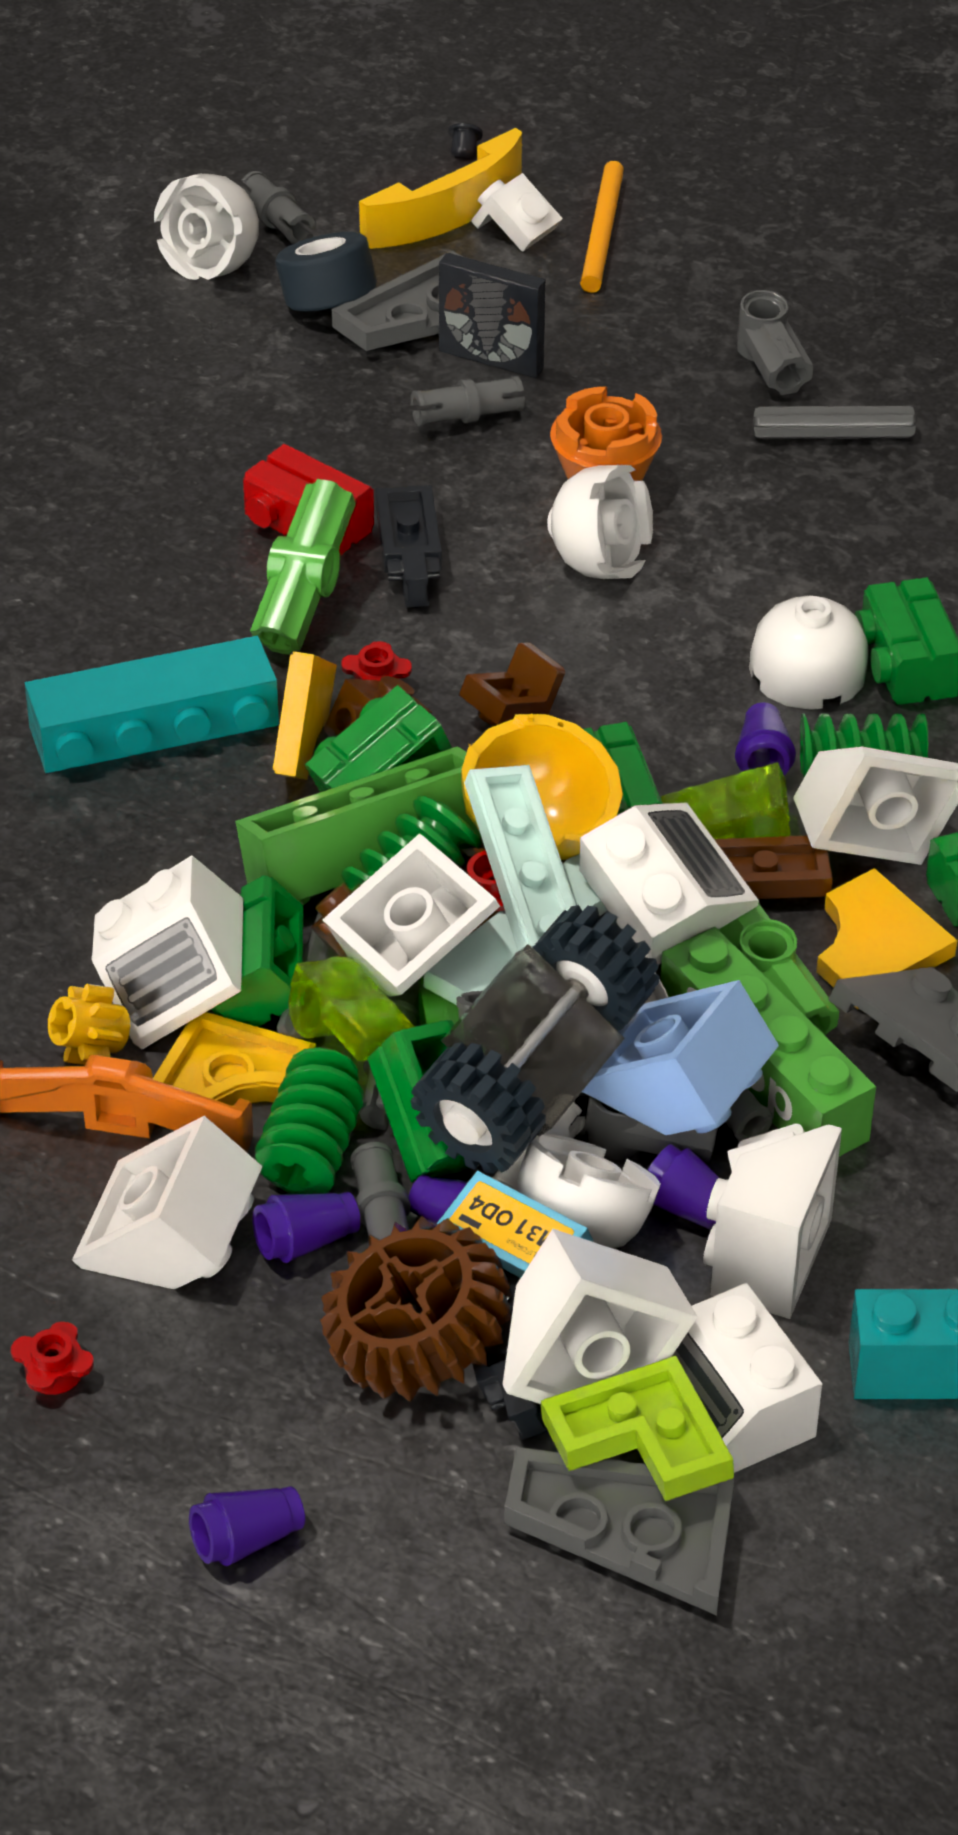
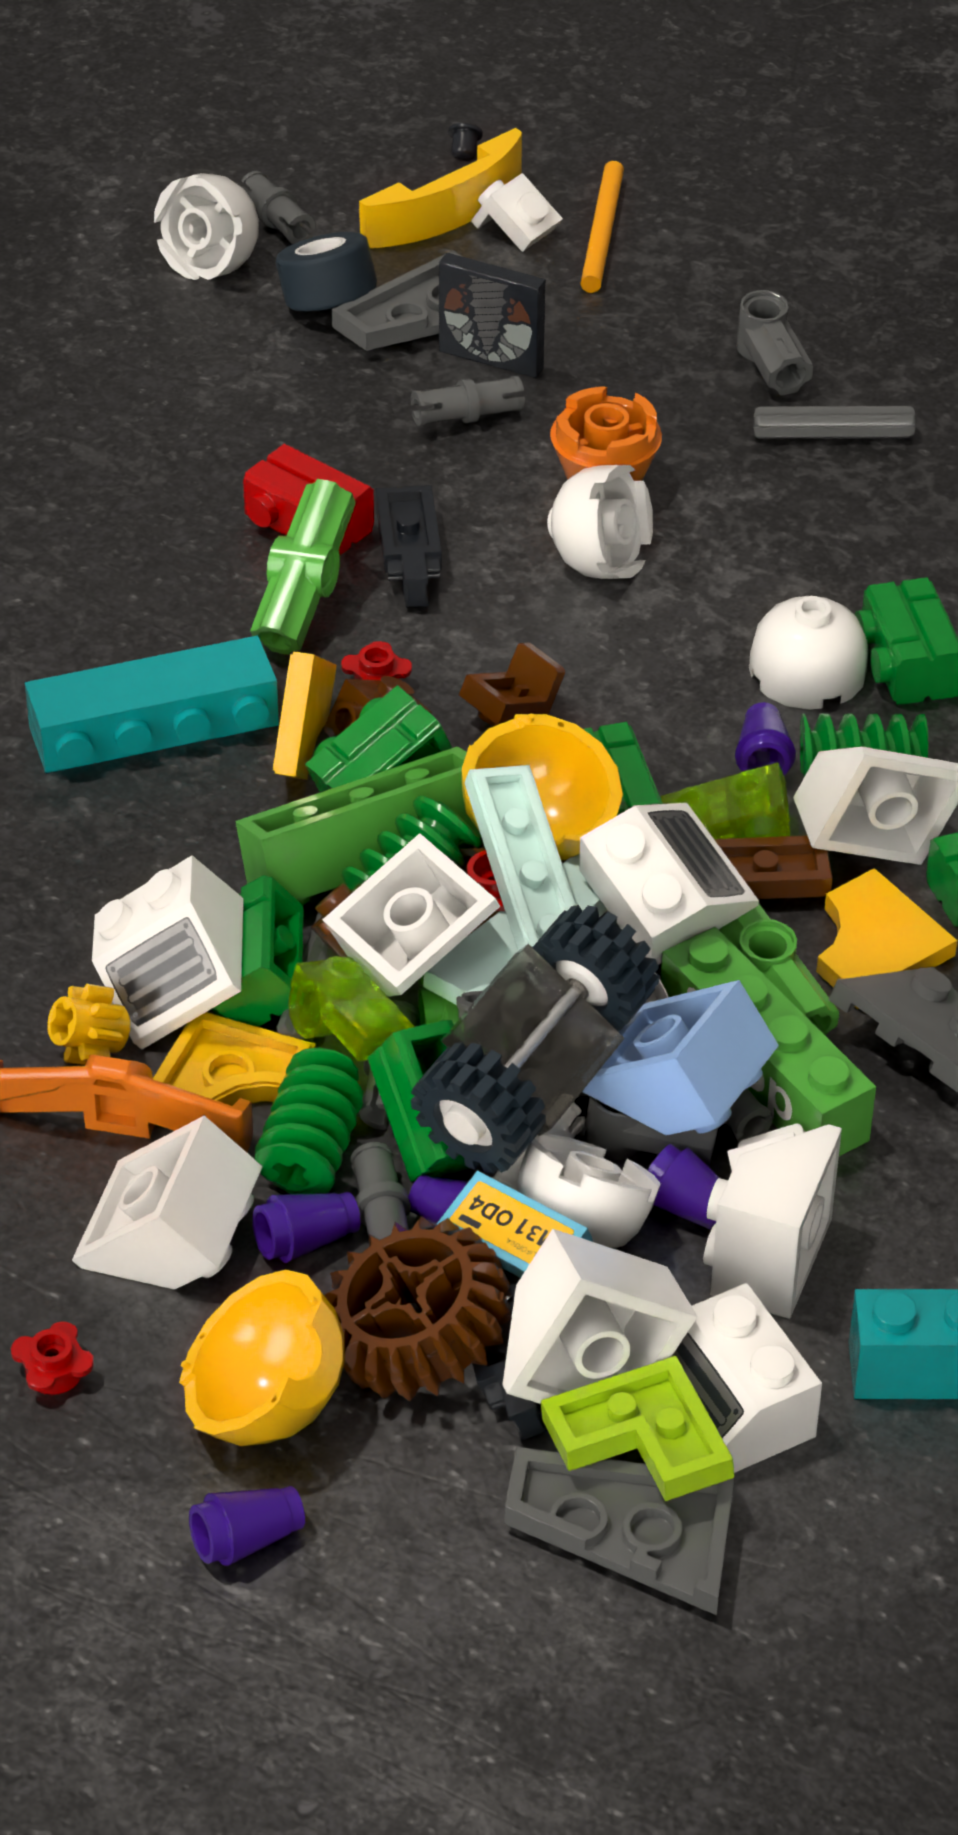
none -> yellow cylinder [179,1270,345,1446]

